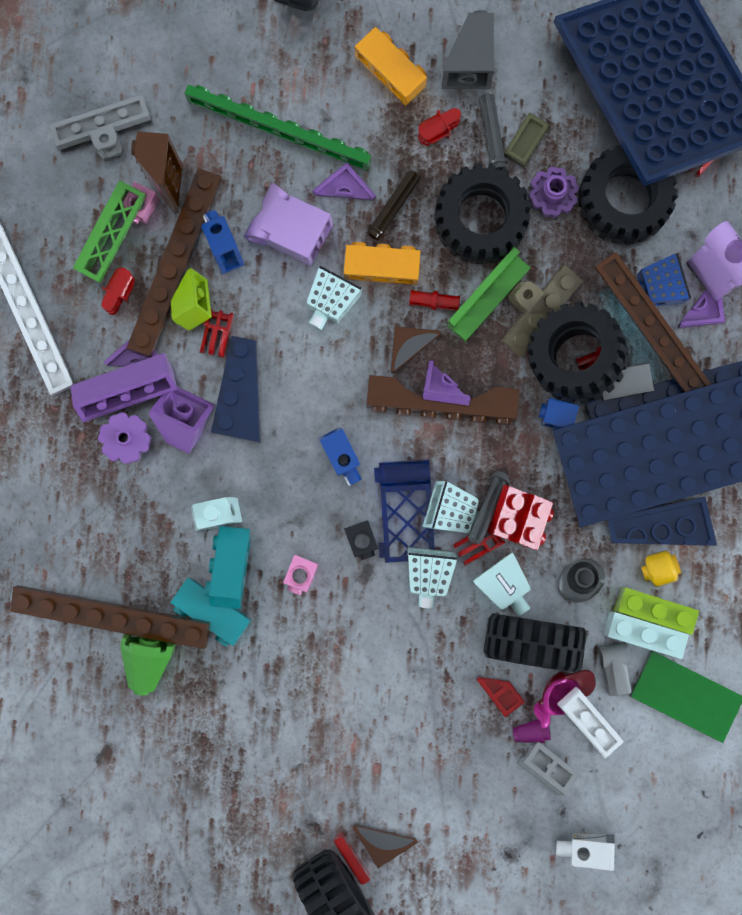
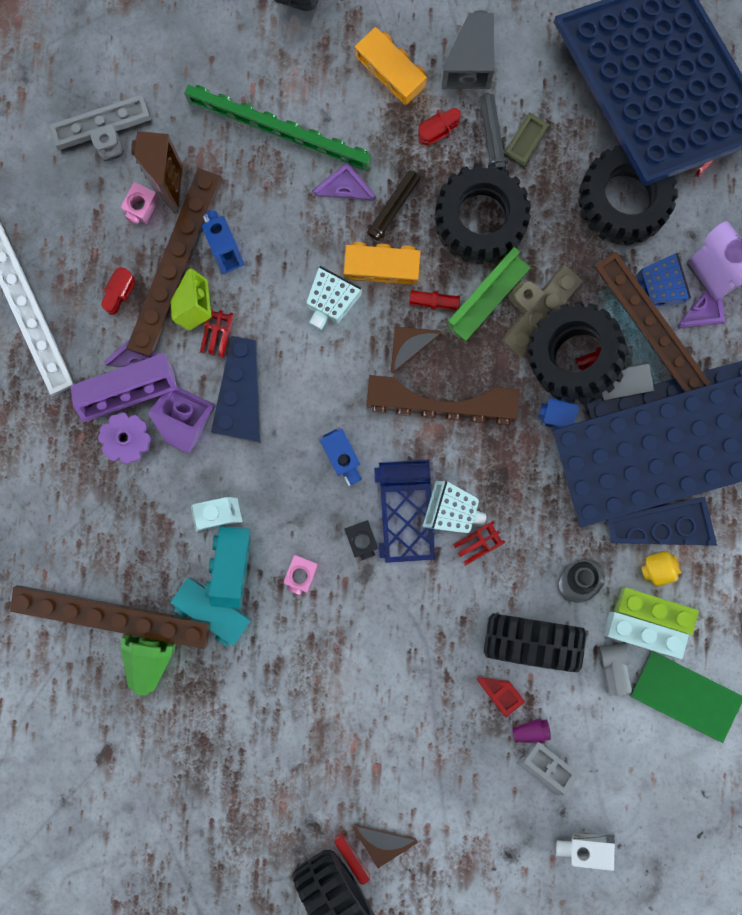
bright green fence [73,180,147,283] -> none
lavender piece [243,183,333,267] -> none
light aqua torso [407,547,457,608] -> none
medium lavender tile [423,361,470,406] -> none
dark grey axle [468,471,510,545] -> none
light aqua torso [472,553,531,617] -> none
plate [488,485,554,550] -> none
medium lavender plant [528,167,579,218] -> none
hair [534,670,596,729] -> none
white tile [557,687,624,759] -> none

